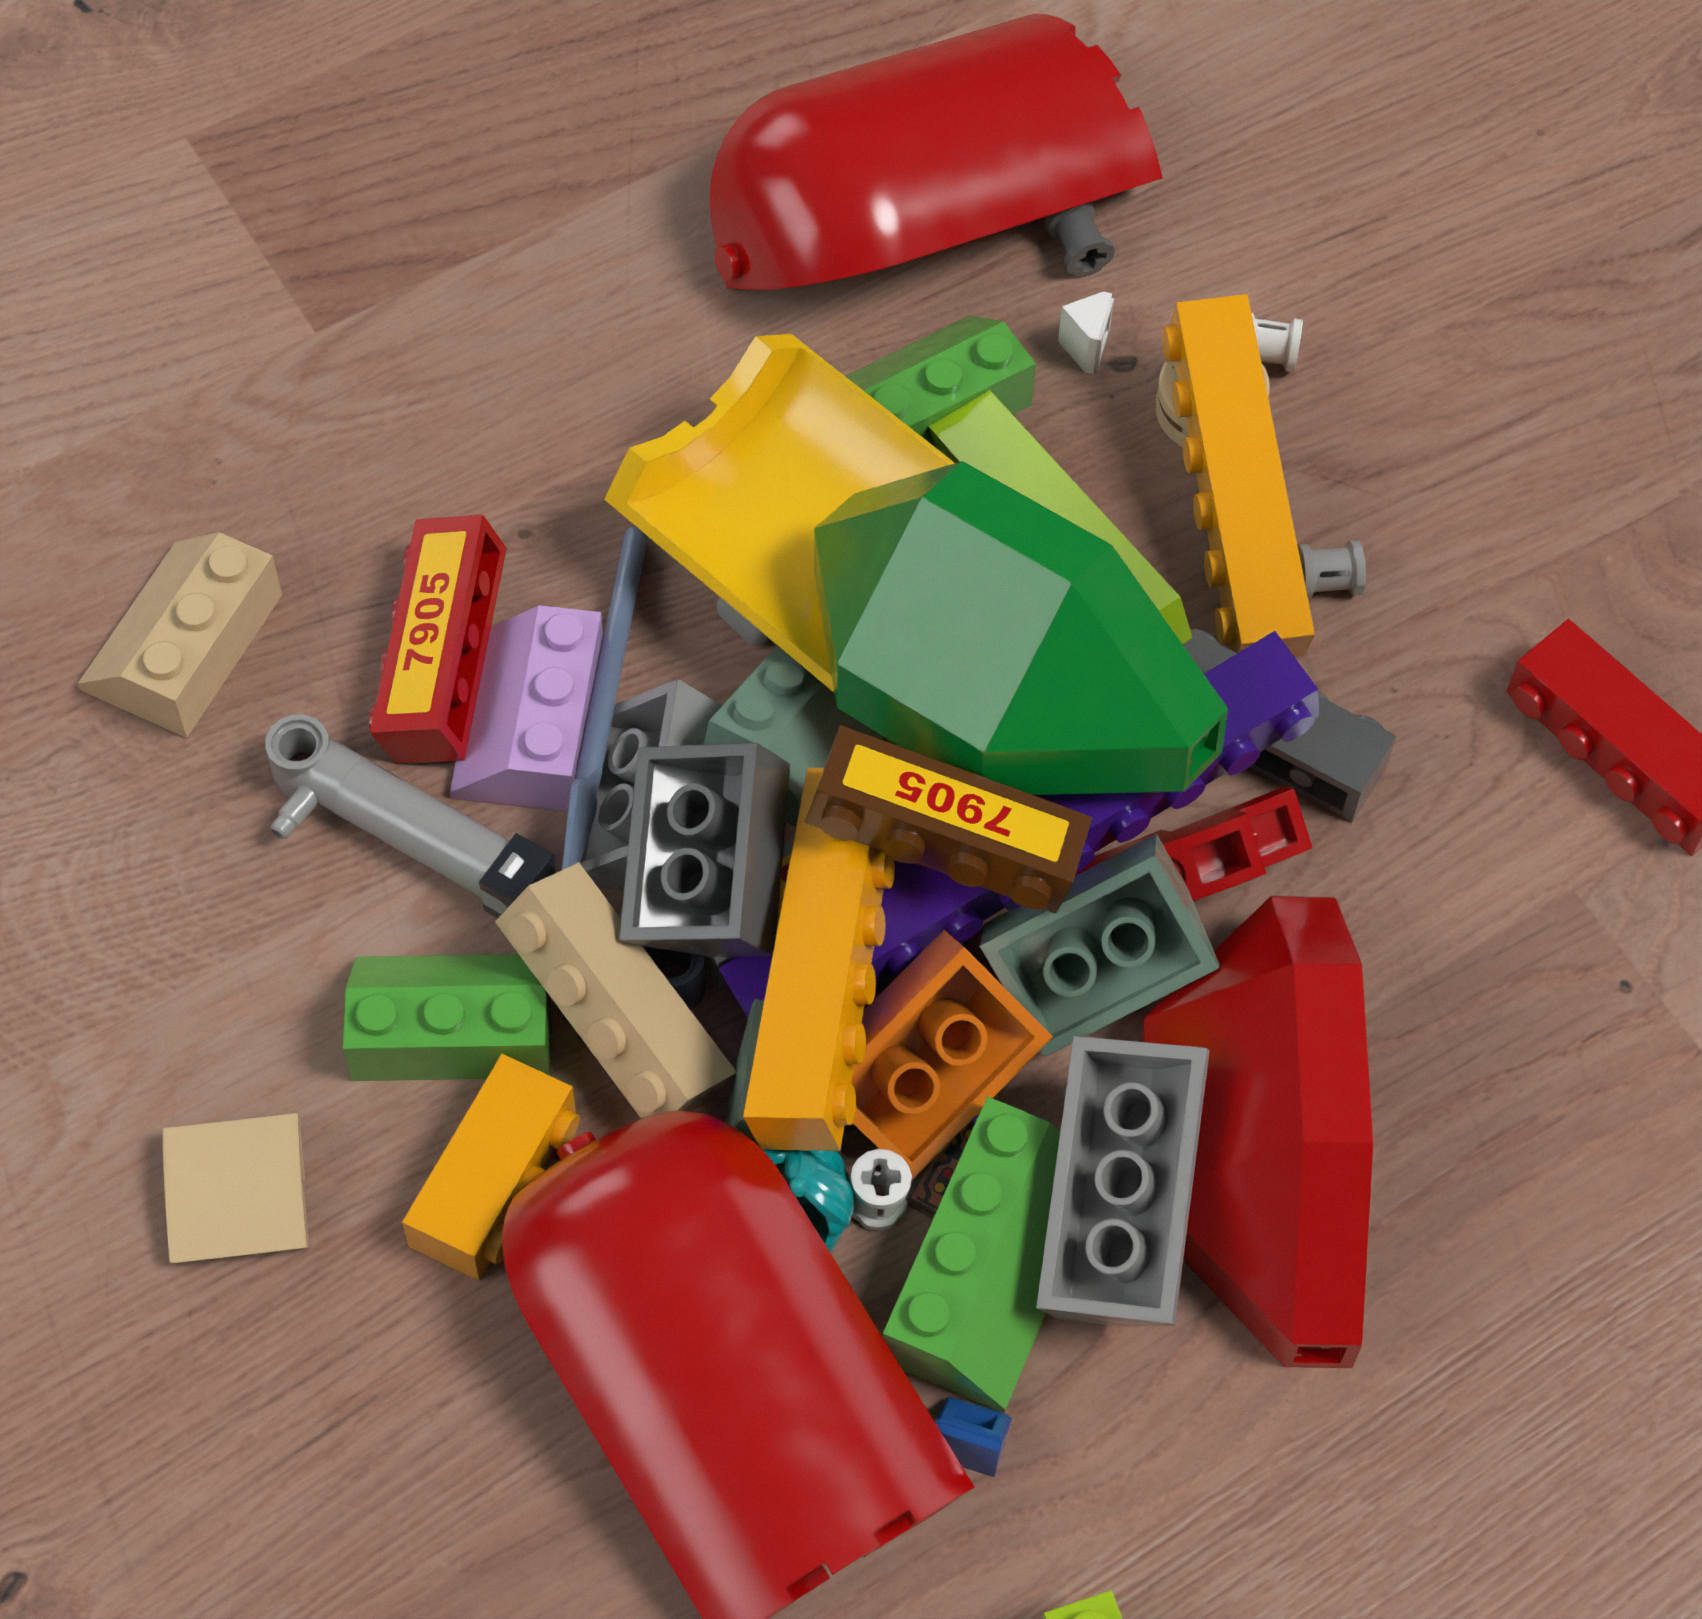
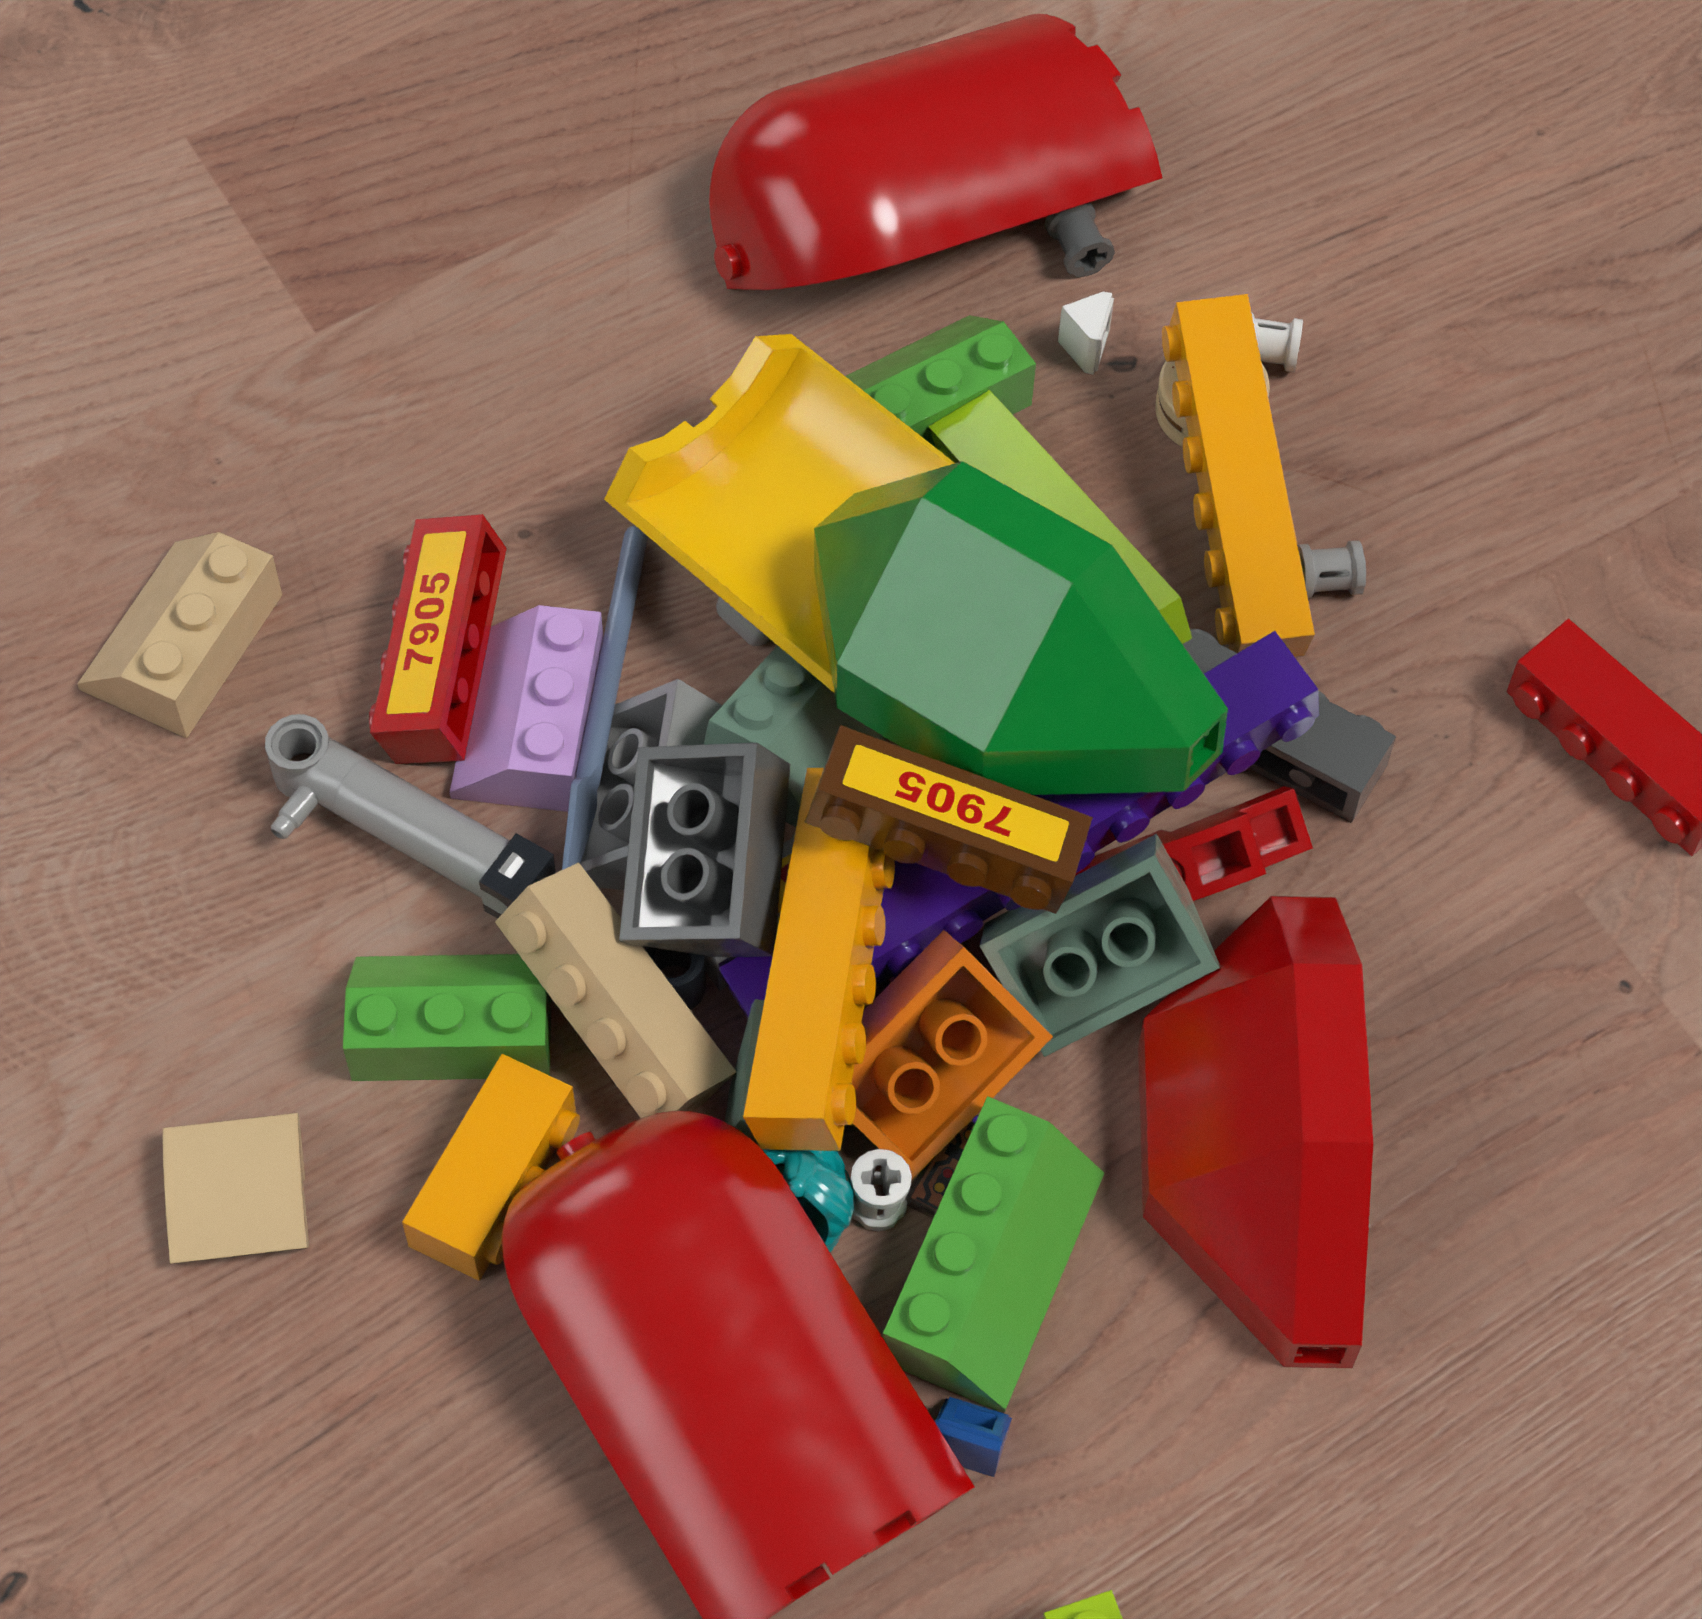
light grey slope [1036,1036,1210,1327] -> none

